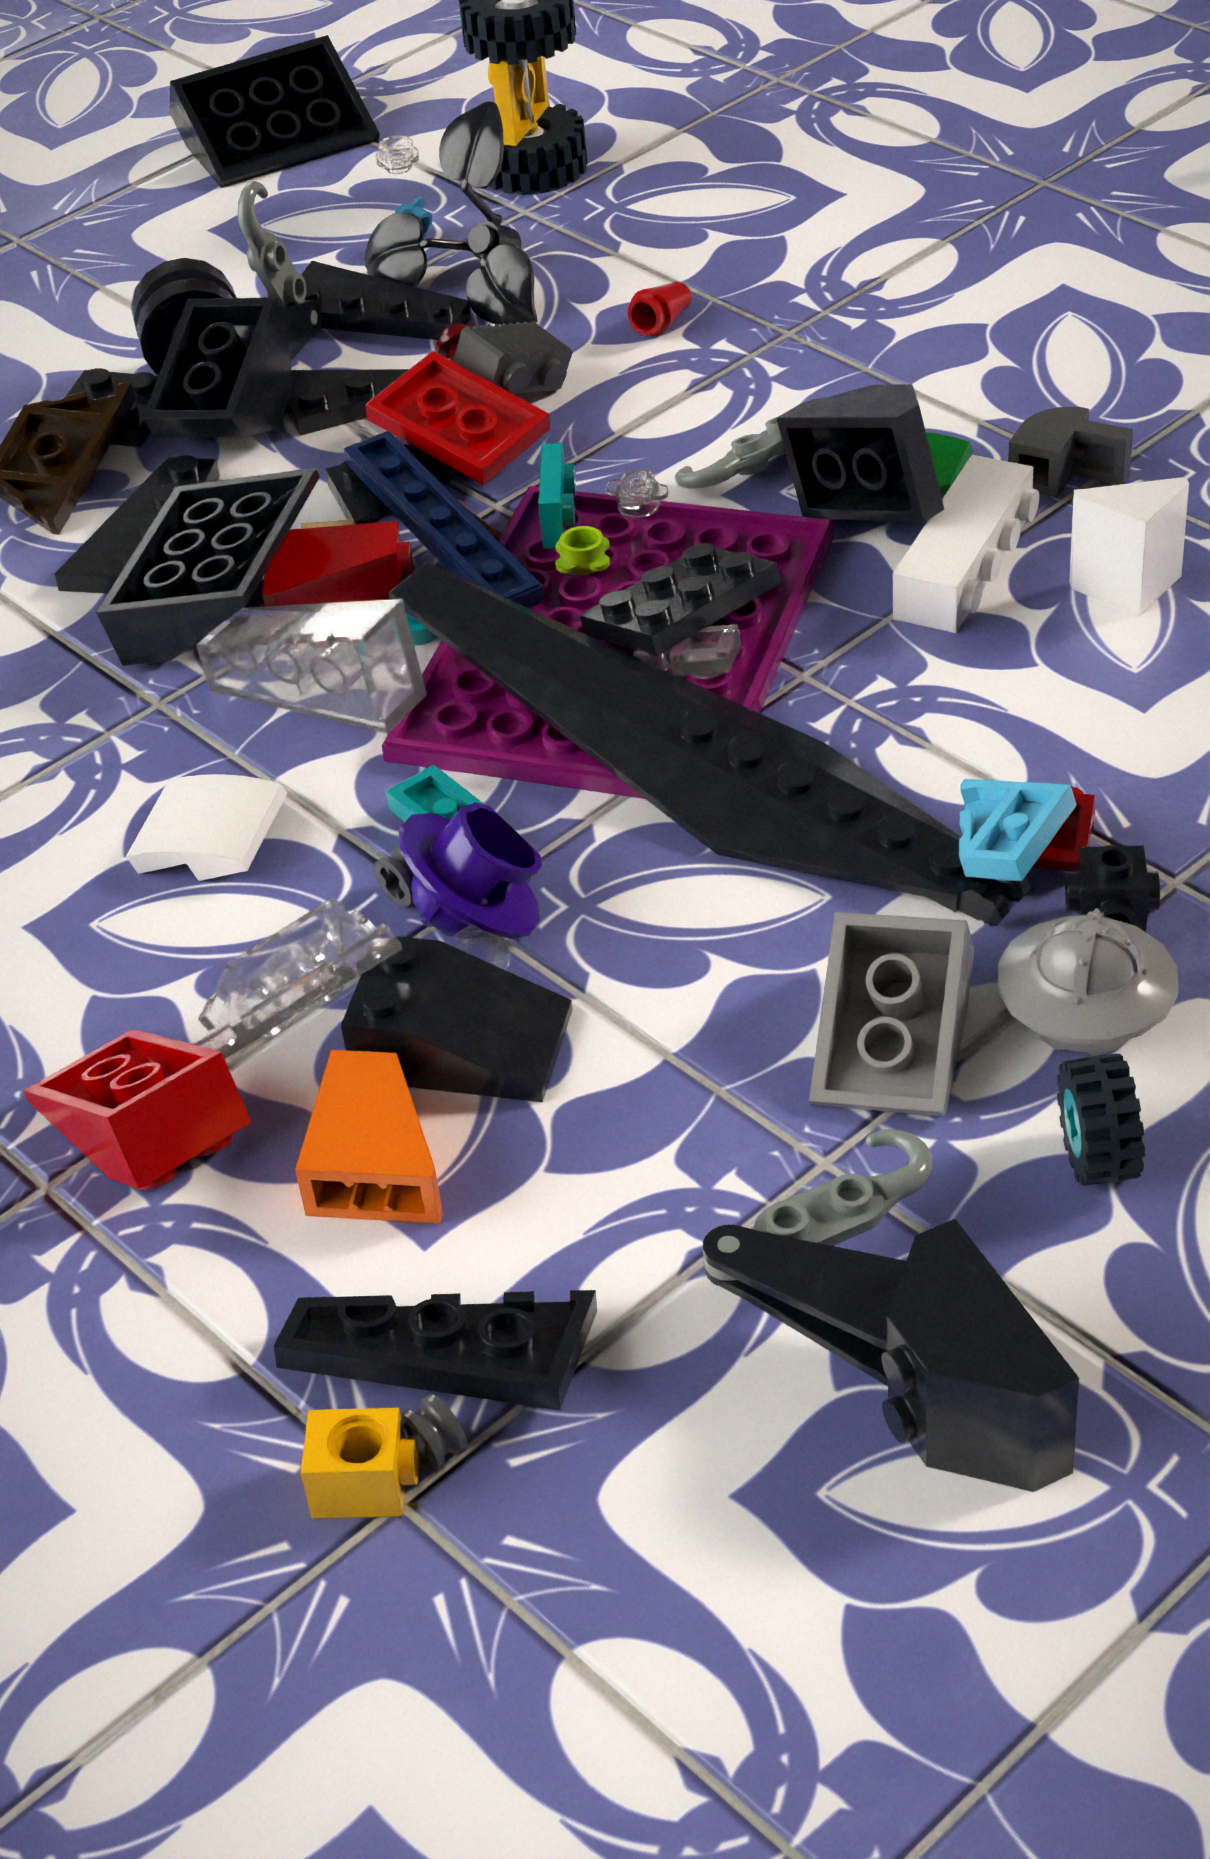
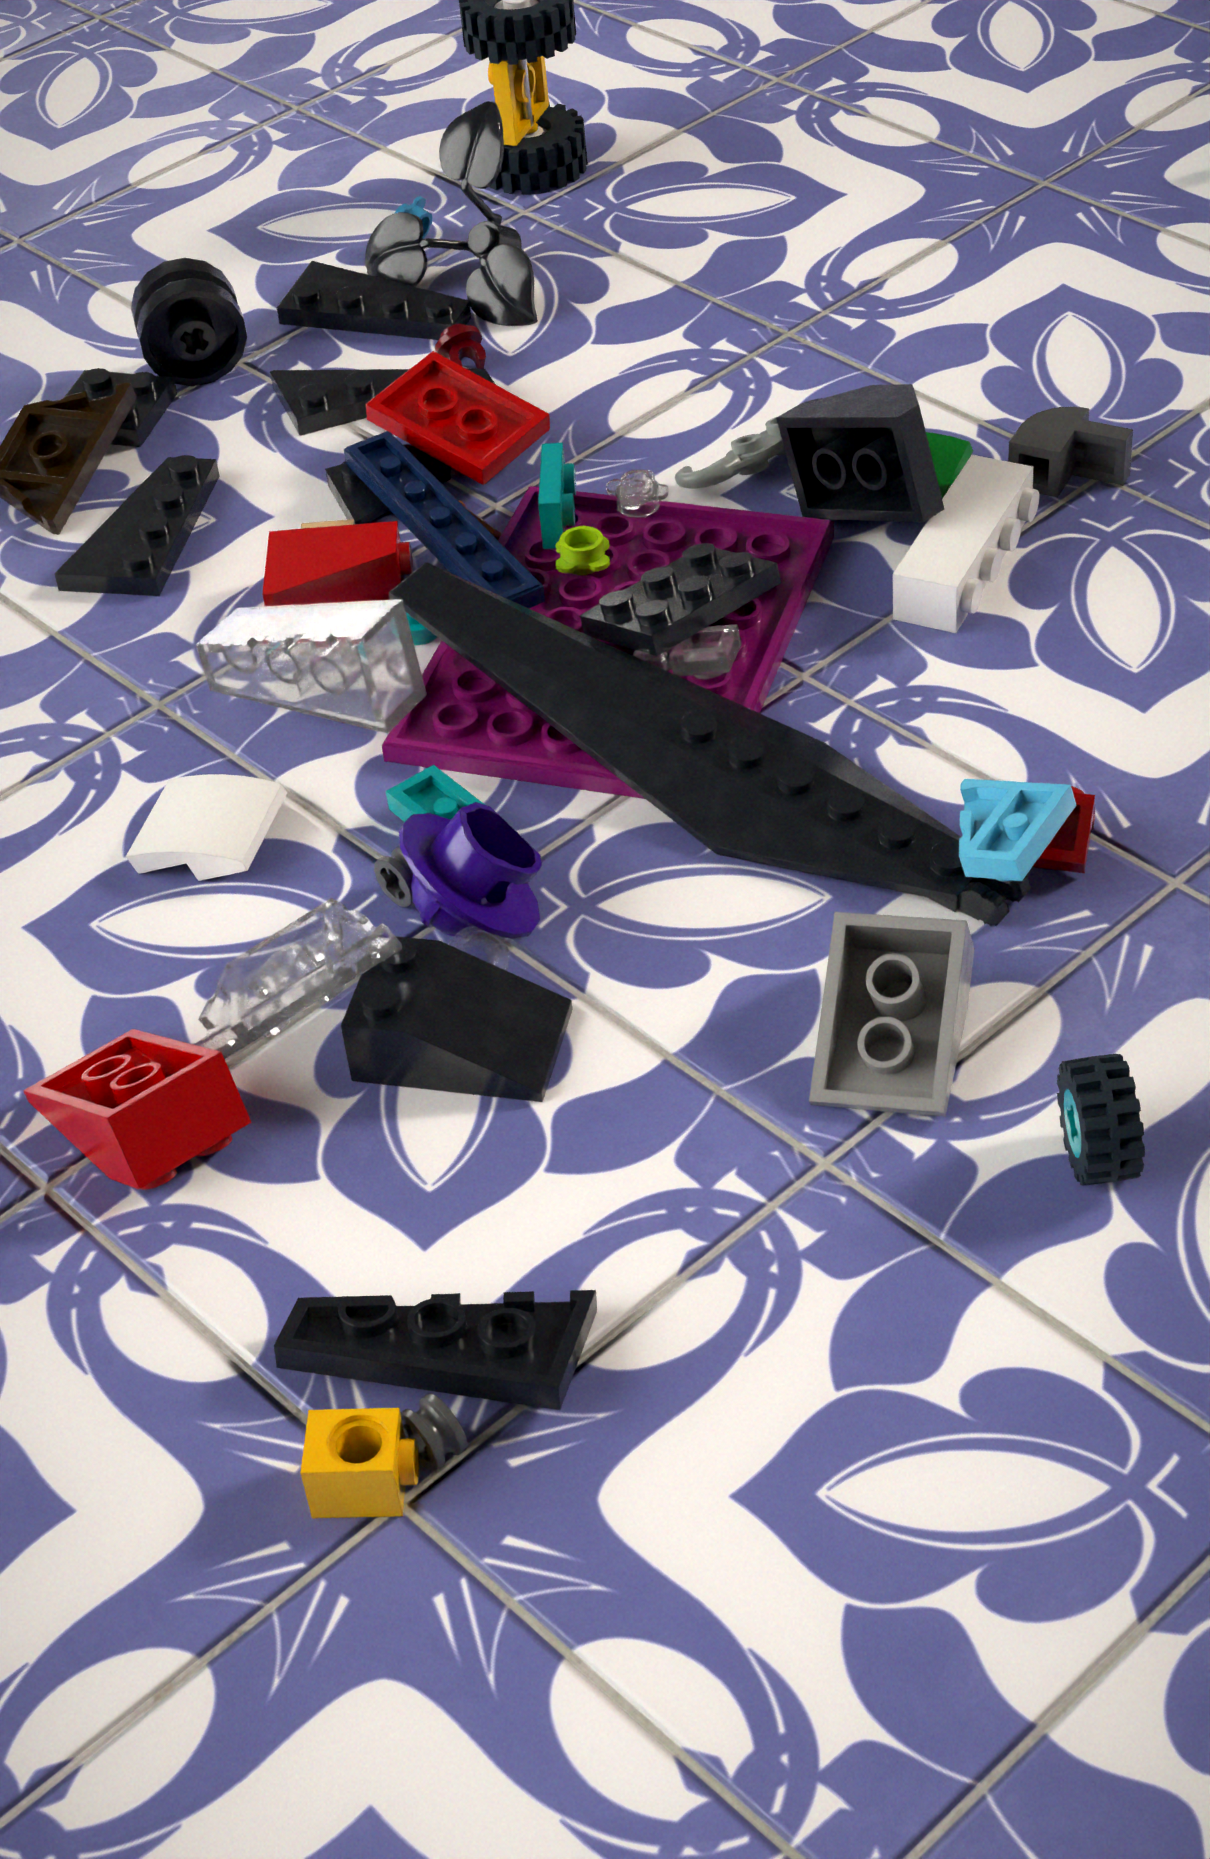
black slope [96,468,320,666] -> none
black slope [142,181,322,438] -> none
black slope [170,35,380,187] -> none
orange slope [295,1050,443,1224] -> none
clear plate [375,136,419,174] -> none
dark grey brick [453,321,573,395] -> none
red cone [627,281,692,336] -> none
black slope [703,1129,1079,1492] -> none
light grey helmet [998,908,1179,1056] -> none
black brick [1065,845,1160,932] -> none
white slope [1069,477,1189,615] -> none

